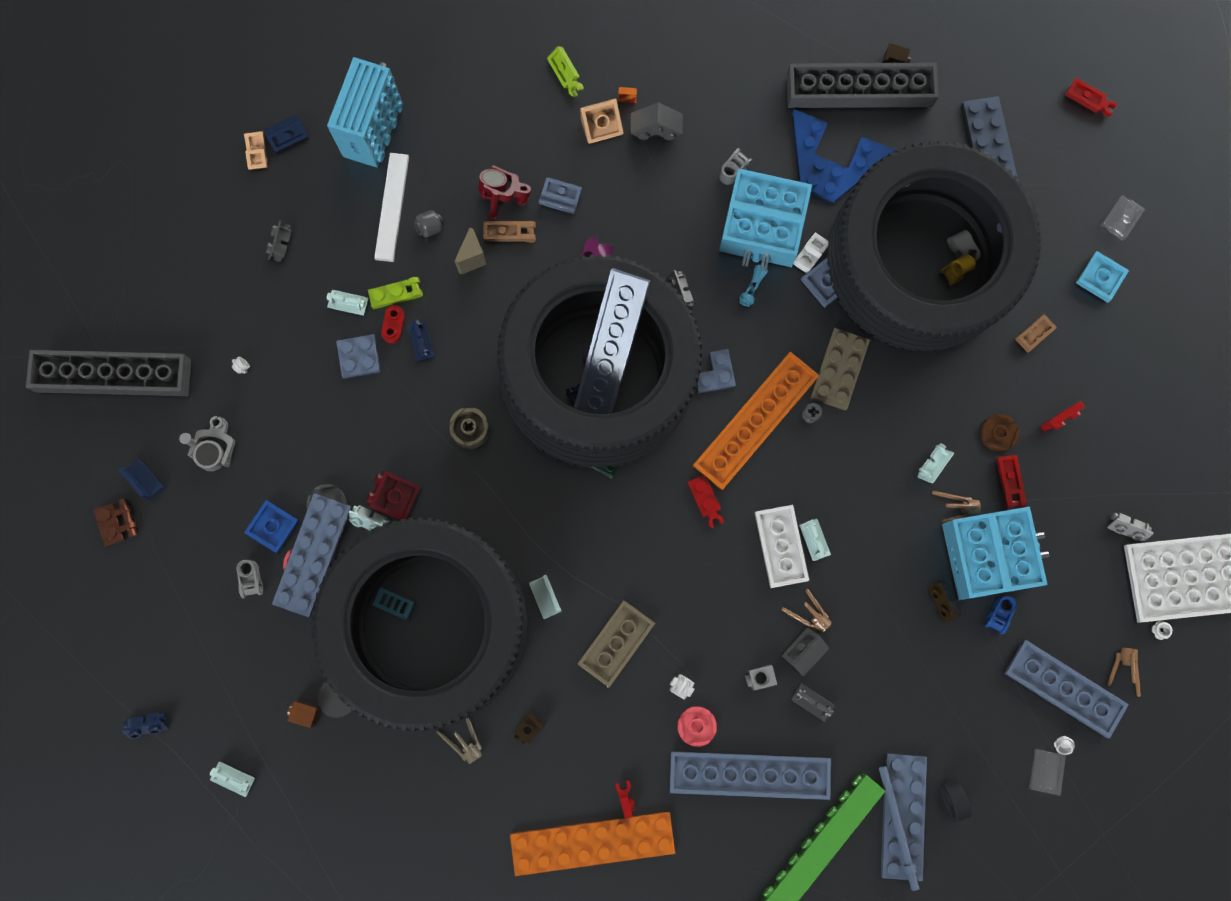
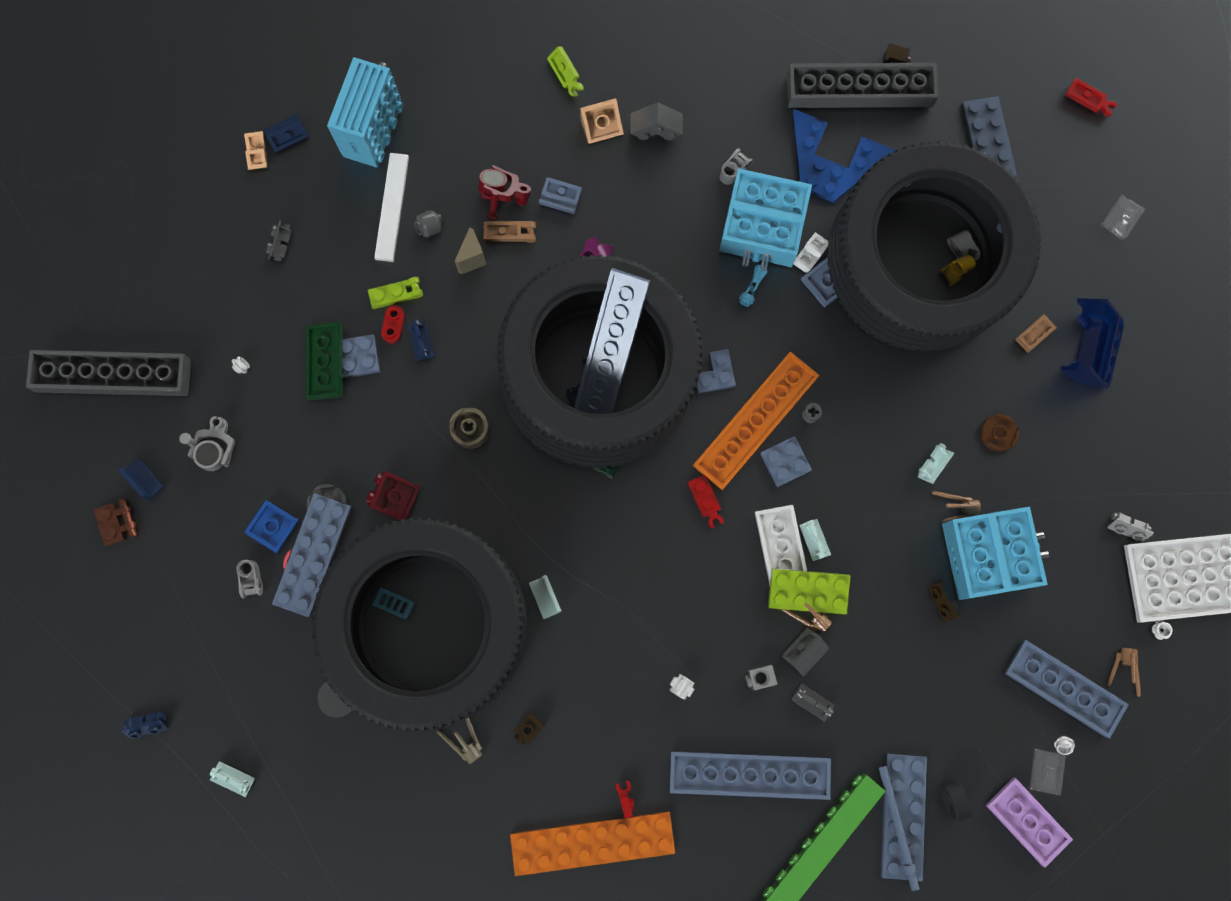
dark orange brick [287,701,321,728] -> none
light aqua hinge [327,290,369,316] -> none
light aqua hinge [349,505,390,530] -> none
dark tan plate [578,600,655,687] -> none
orange tile [618,87,637,103] -> none
light grey hinge [667,270,694,309] -> none
coral tile [677,706,717,747] -> none
dark tan plate [810,328,870,411] -> none
blue piece [984,596,1017,635] -> none
red plate [996,455,1027,511] -> none
red plate [1041,401,1085,432] -> none
medium azure plate [1076,251,1129,303] -> none
none -> dark green tile [306,321,343,401]
none -> sand blue plate [760,436,812,487]
none -> lime plate [768,568,850,614]
none -> lavender plate [986,778,1073,868]
none -> clear blue windscreen [1060,298,1124,389]

